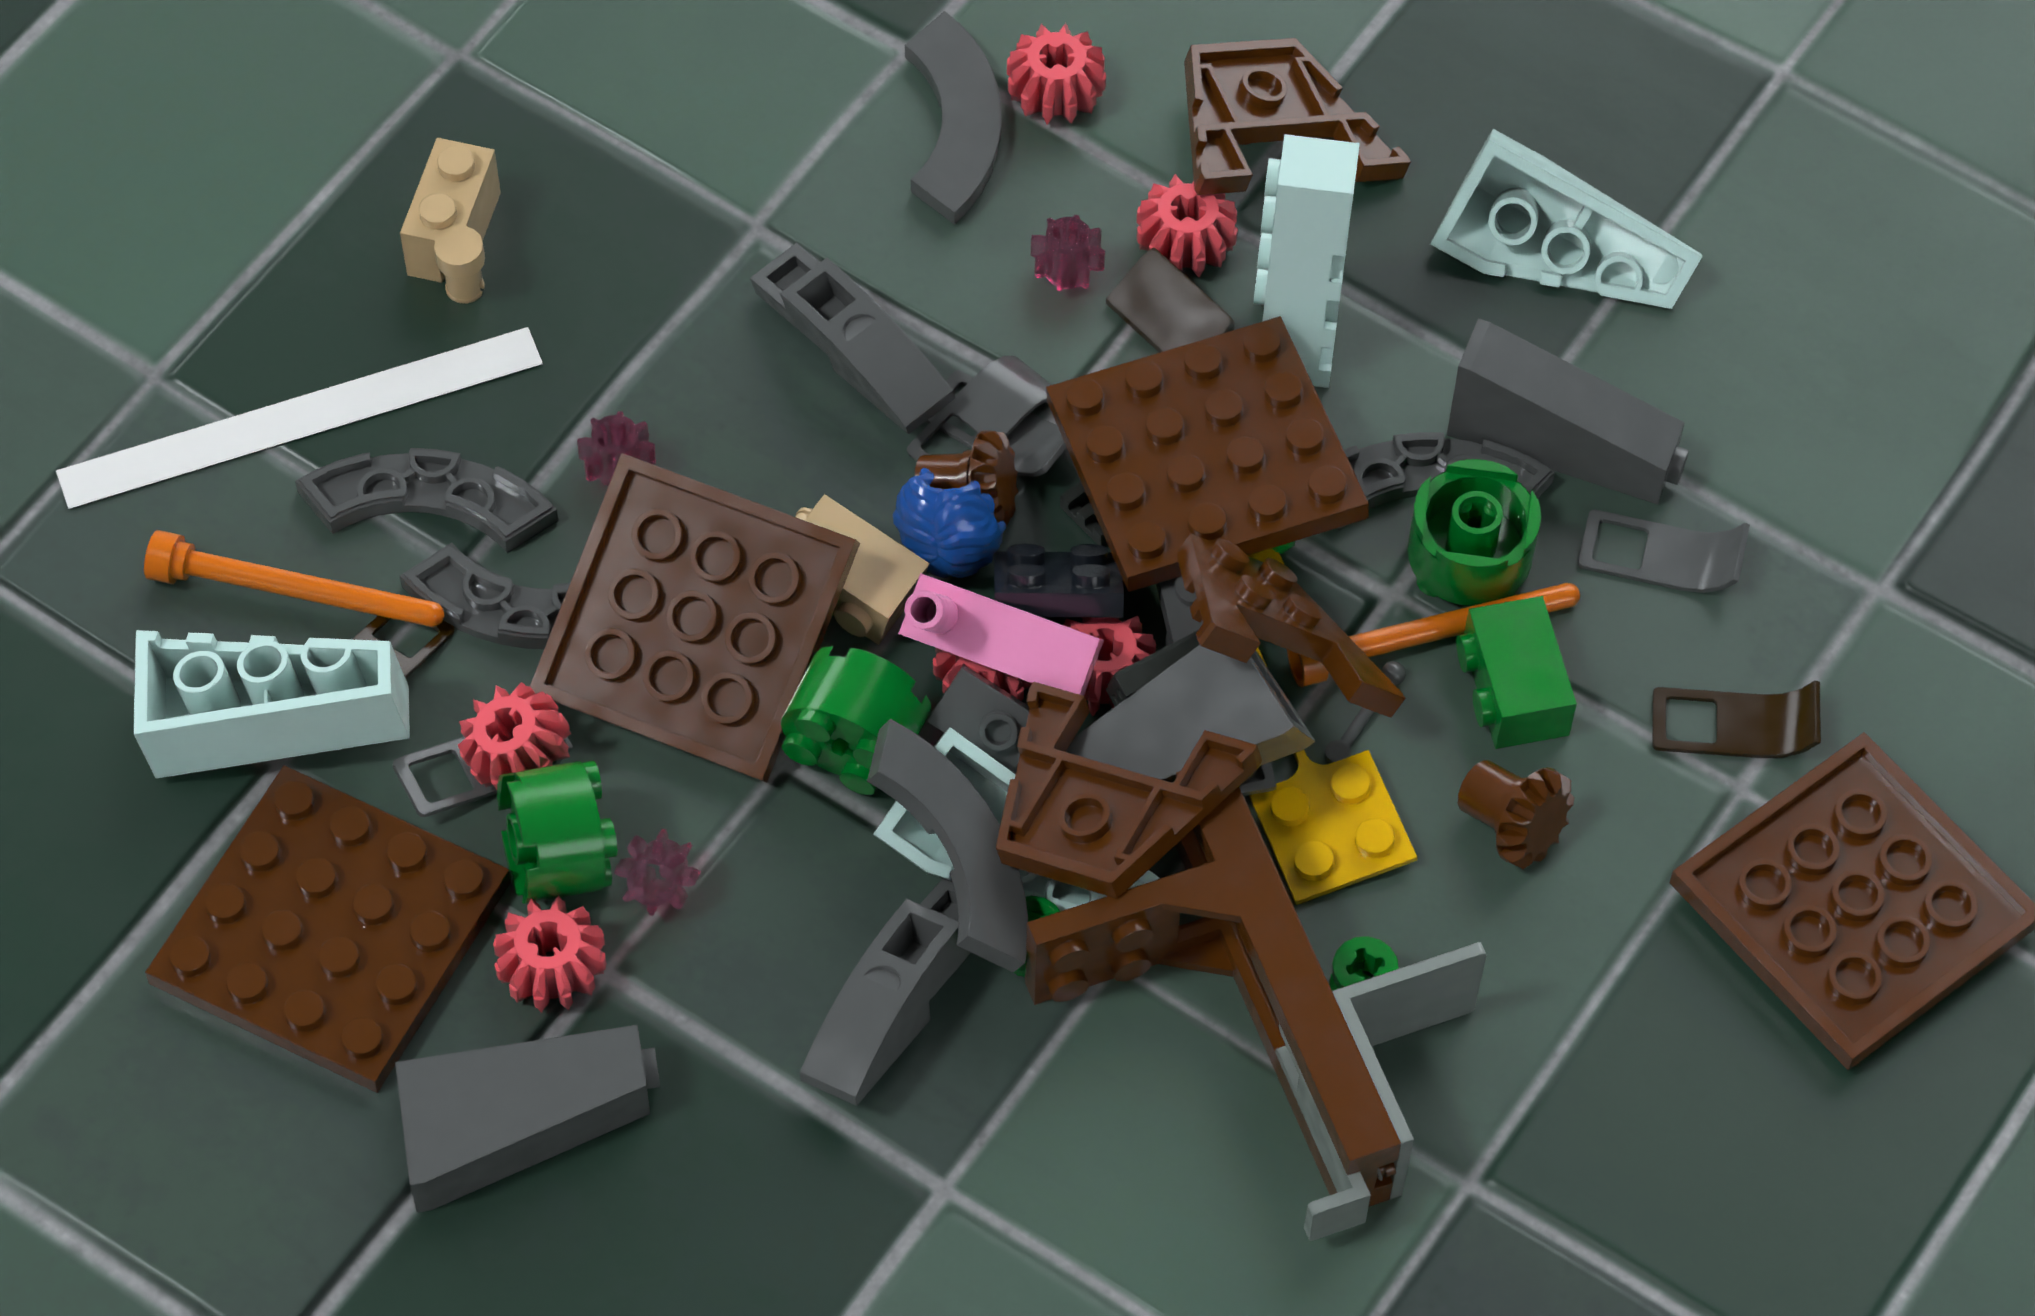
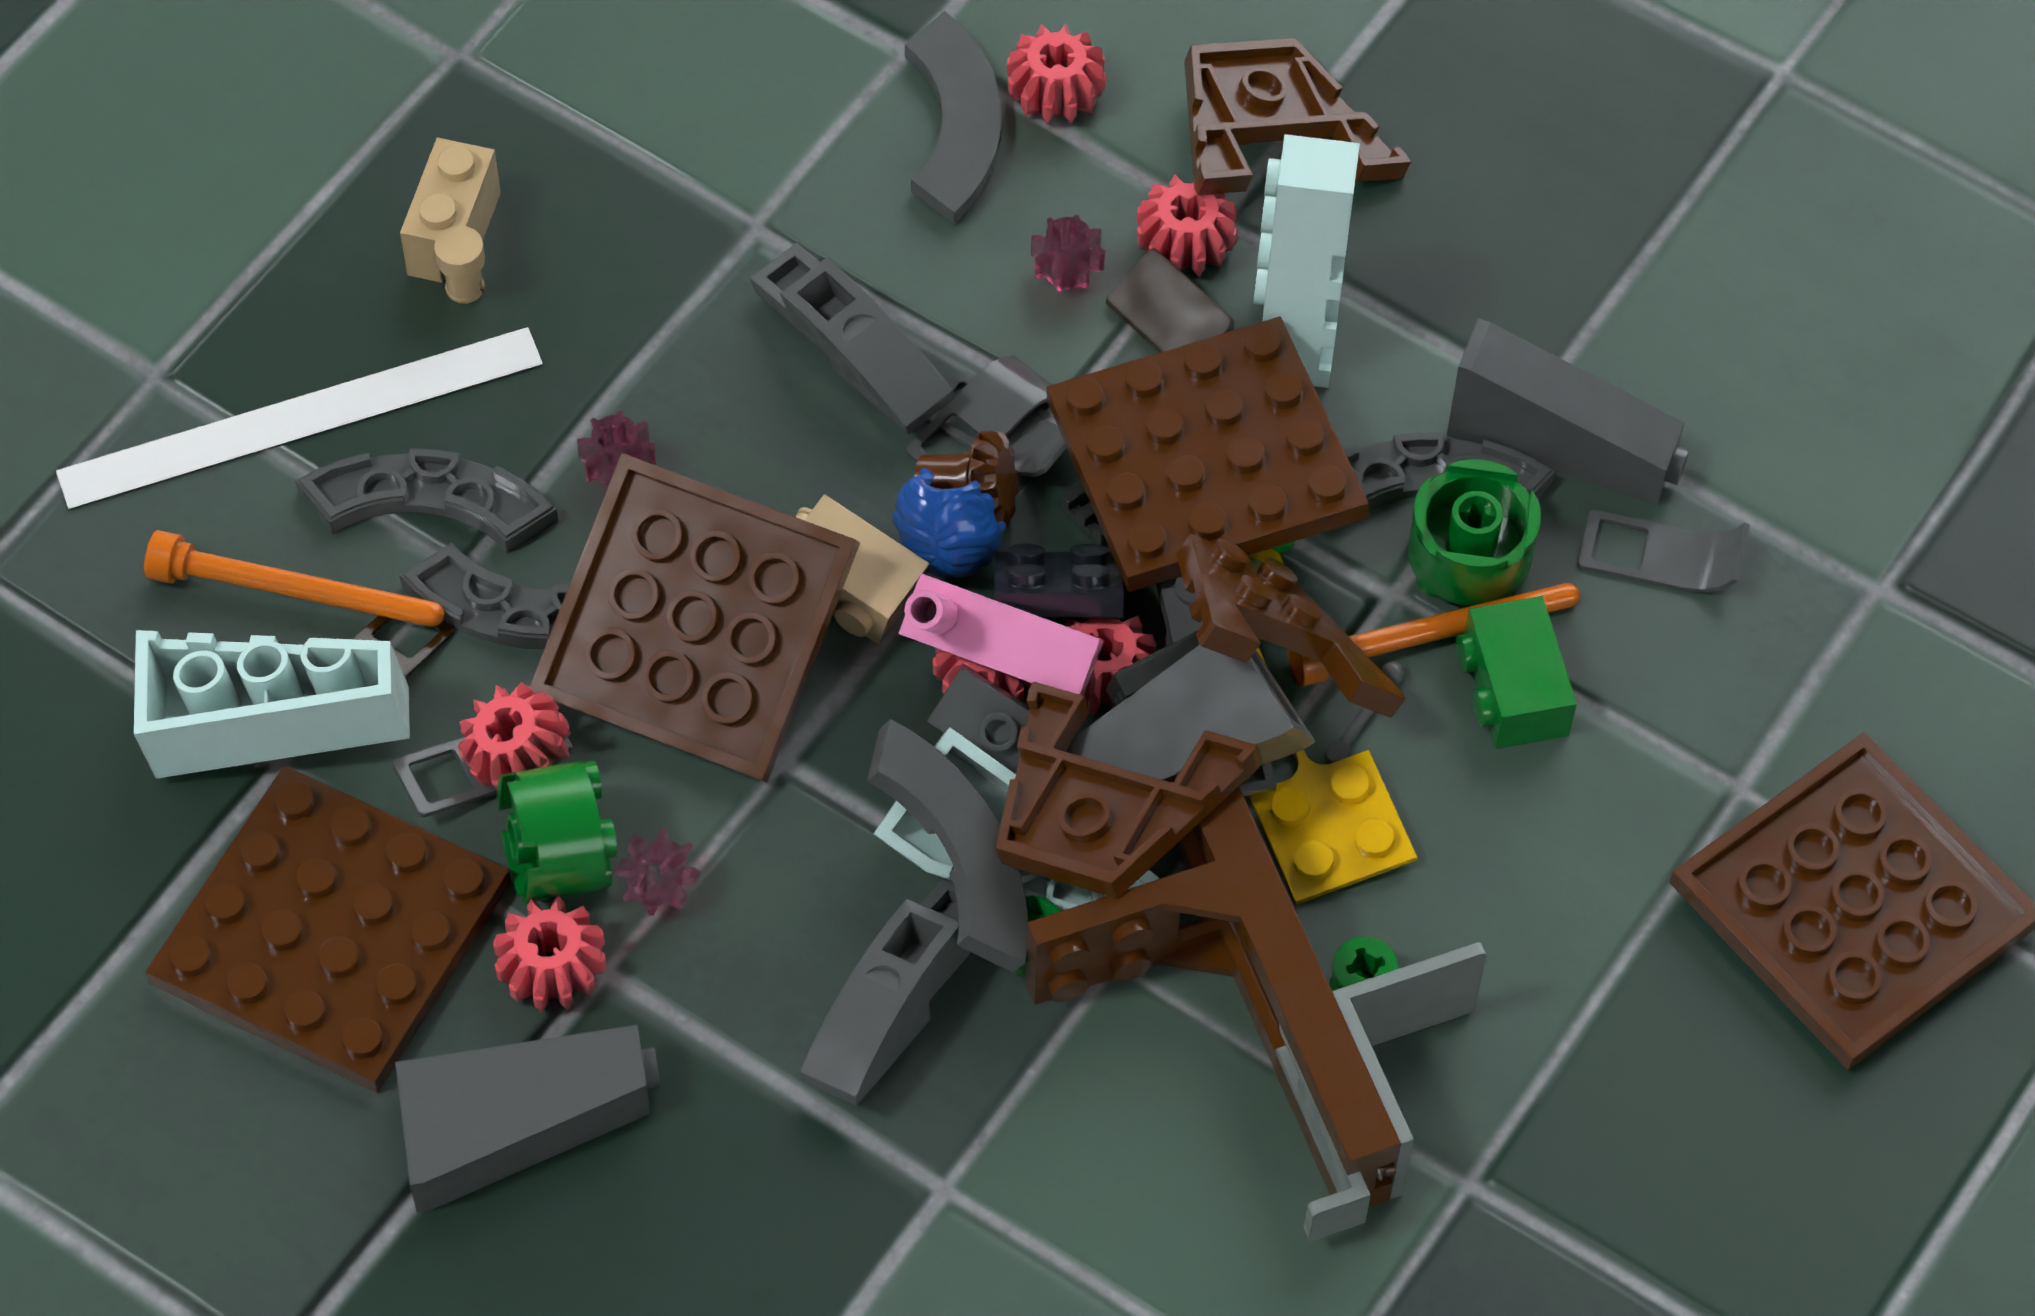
green brick [781,646,931,795] -> none
light aqua wedge [1430,129,1702,309] -> none
reddish brown gear [1457,760,1575,869] -> none
dark brown piece [1652,680,1821,758] -> none

